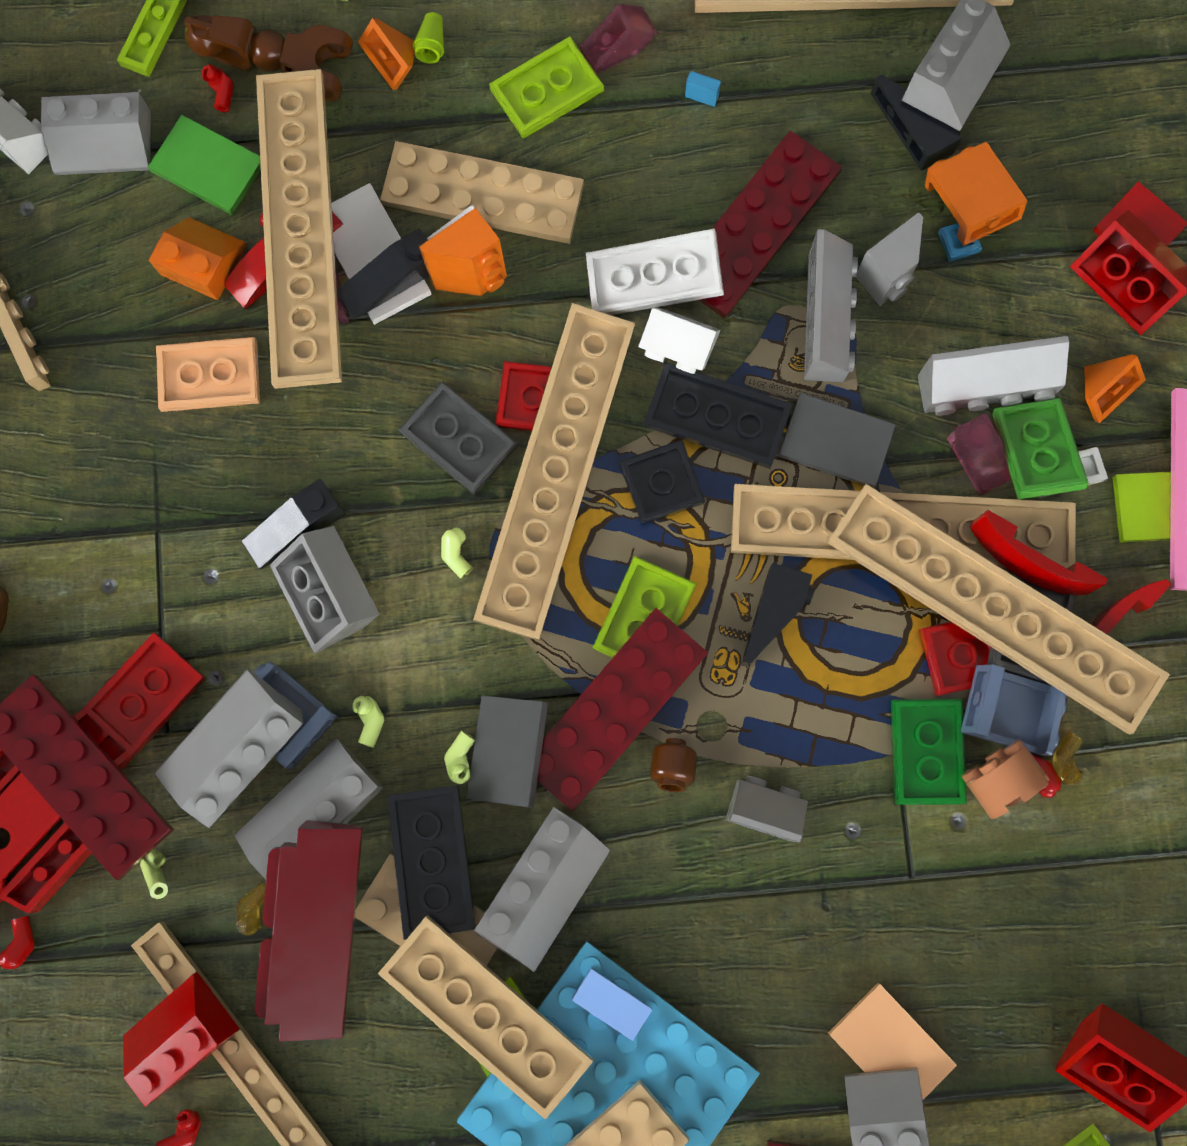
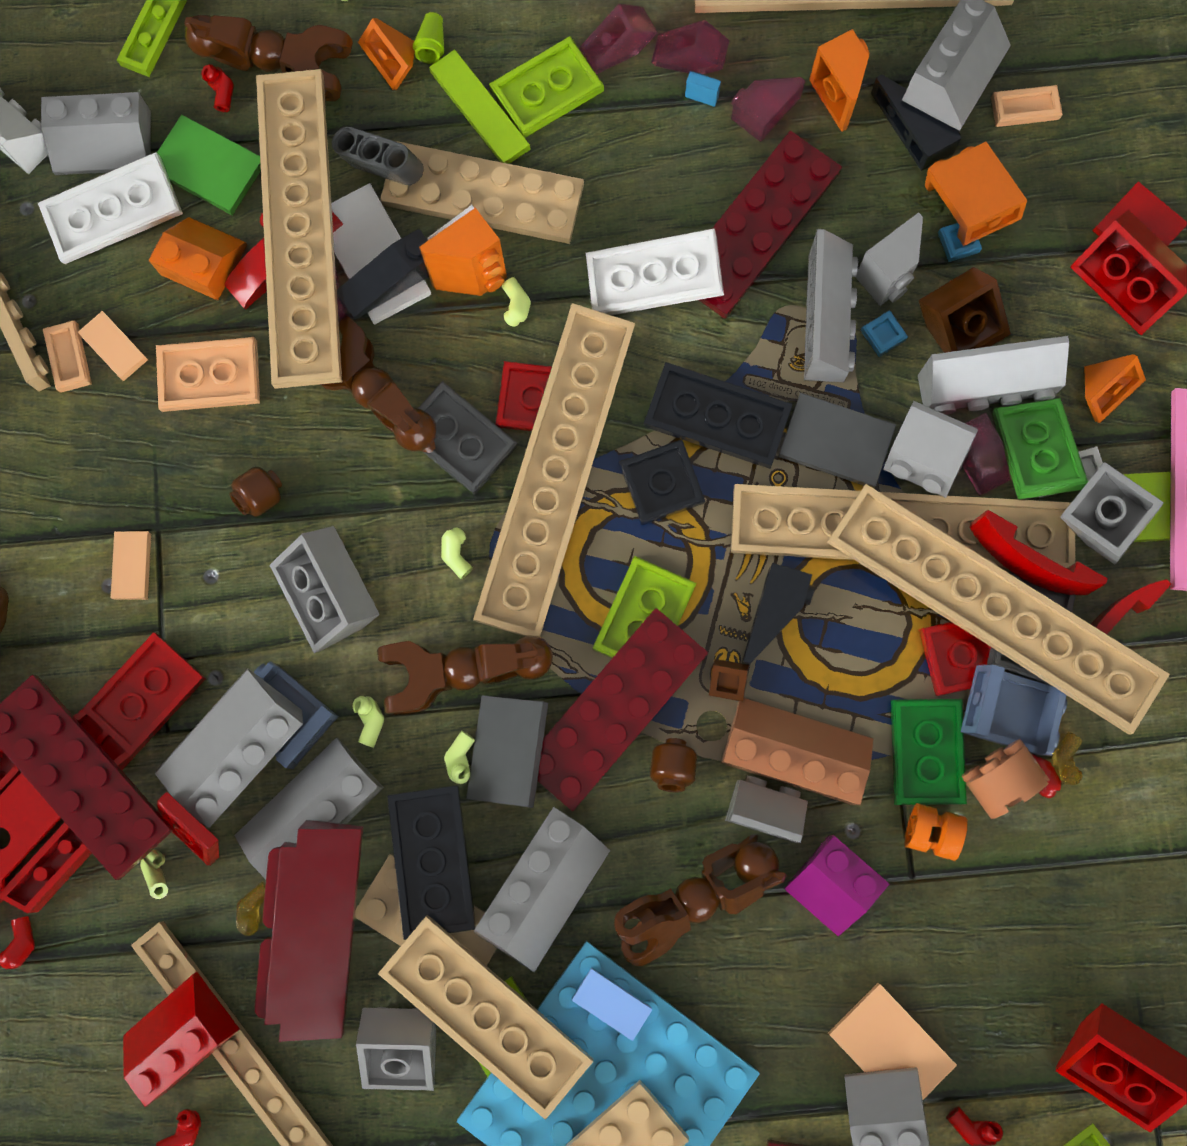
slope [242,479,346,569] -> none
white slope [639,307,721,374] -> none
none -> white tile [38,152,183,264]
none -> light nougat tile [43,320,92,393]
none -> light nougat tile [78,311,148,381]
none -> light nougat tile [111,531,151,600]
none -> red tile [157,792,219,866]
none -> reddish brown head [229,467,282,517]
none -> reddish brown piece [321,315,436,453]
none -> dark grey beam [331,127,424,185]
none -> light grey slope [356,1007,436,1091]
none -> reddish brown piece [377,636,553,715]
none -> lime tile [429,49,530,164]
none -> yellowish green arm [502,277,531,327]
none -> reddish brown piece [614,834,786,966]
none -> clear pink slope [651,20,730,75]
none -> reddish brown plate [709,659,749,702]
none -> nougat slope [720,698,873,806]
none -> clear pink slope [731,77,805,142]
none -> magenta slope [783,835,889,936]
none -> orange slope [809,29,869,132]
none -> dark azure tile [860,310,908,357]
none -> light grey slope [883,401,978,498]
none -> orange wheel [904,803,967,861]
none -> reddish brown slope [918,267,1011,353]
none -> red arm [946,1106,1003,1146]
none -> light nougat tile [991,85,1063,127]
none -> light grey slope [1060,462,1164,565]

